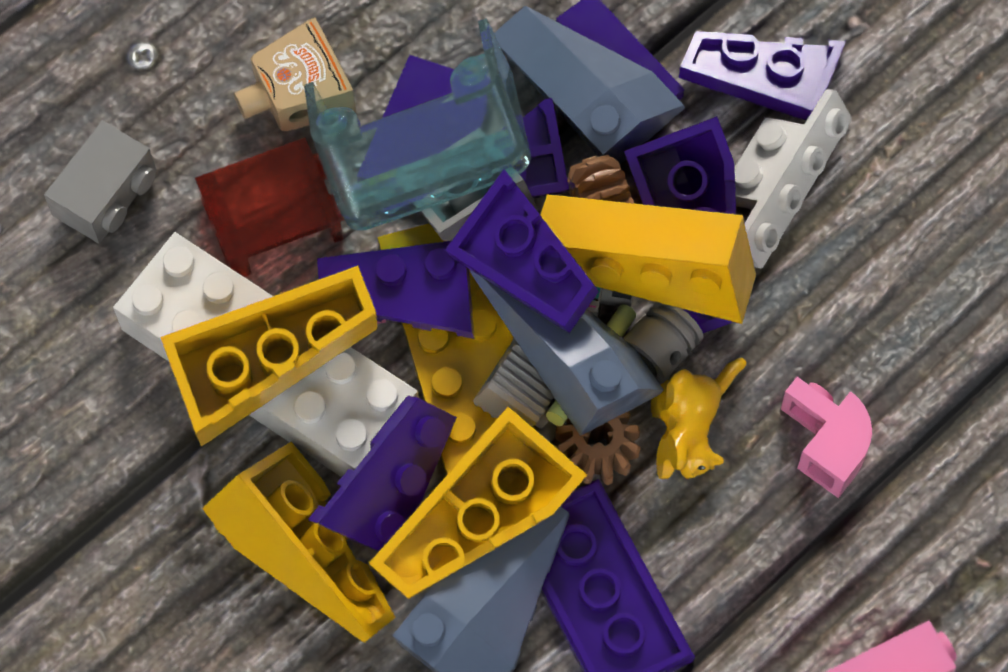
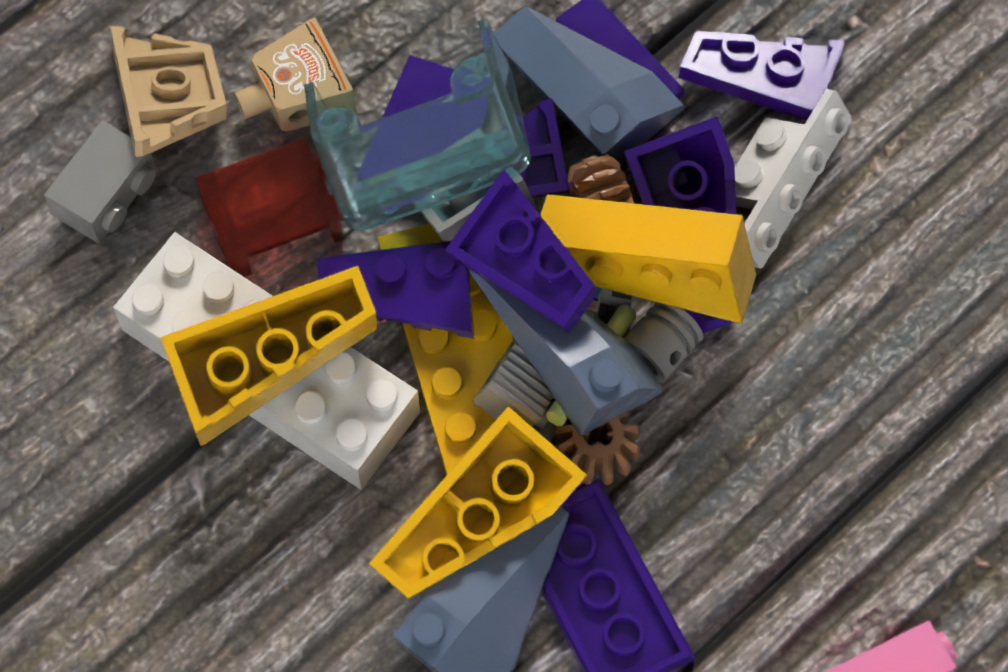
yellow wedge [202,441,396,643] -> none
dark purple wing [308,395,457,552] -> none
yellow animal [651,358,746,480] -> none
bright pink brick [781,377,872,498] -> none
none -> tan wing [110,26,227,157]

